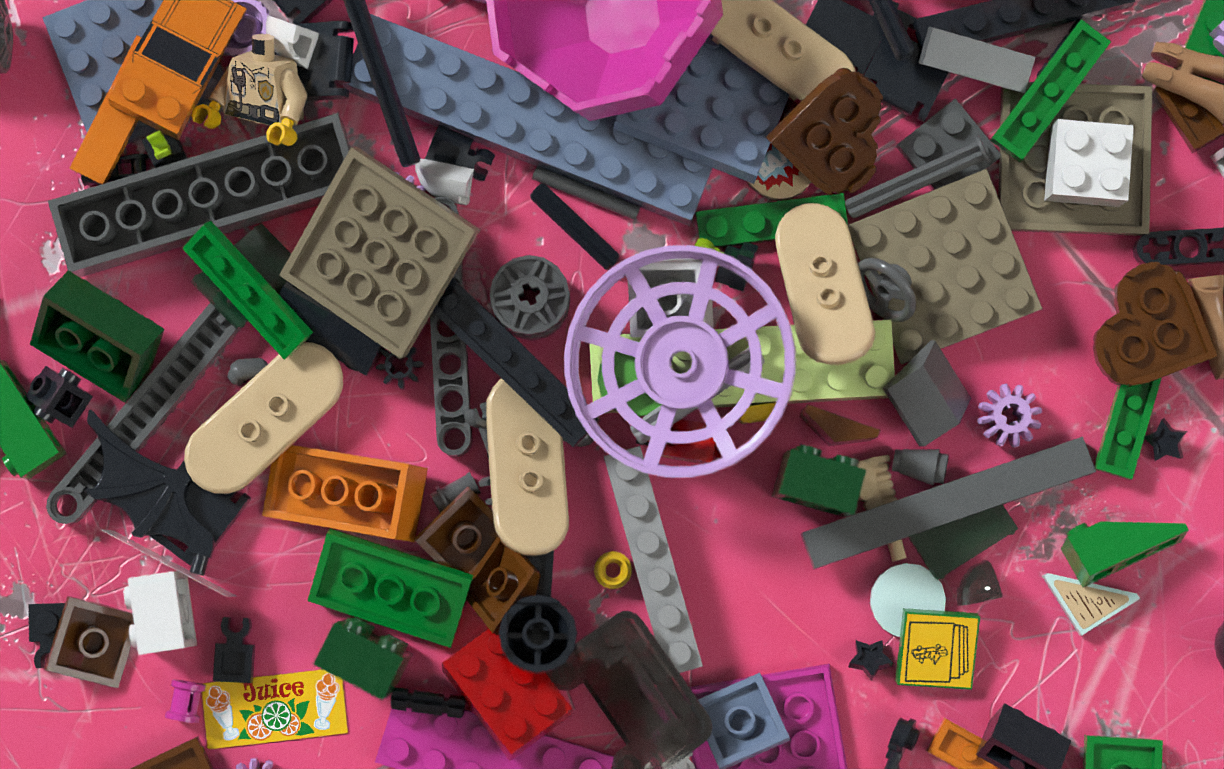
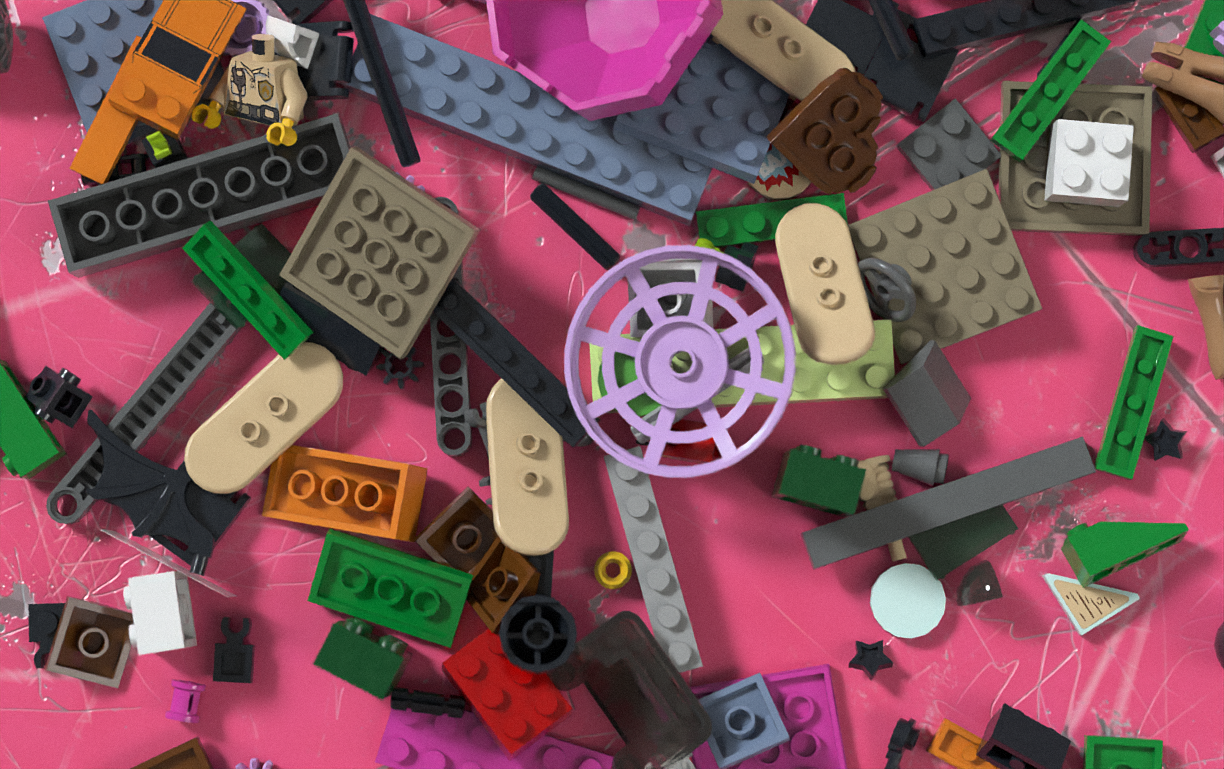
dark green brick [30,270,165,403] -> none
sticker [202,670,348,749] -> none
dark grey arm [228,358,268,386] -> none
white brick [415,158,474,206] -> none
black plate [425,124,495,181] -> none
dark grey pin [430,472,481,513] -> none
dark grey wheel [490,255,570,340] -> none
yellow tile [739,402,776,424] -> none
reddish brown slope [799,405,880,446] -> none
dark grey axle [845,135,991,218] -> none
yellow tile [895,608,980,690] -> none
tile [918,27,1036,93] -> none
lavender gear [977,384,1042,448] -> none
reddish brown plate [1093,262,1218,386] -> none

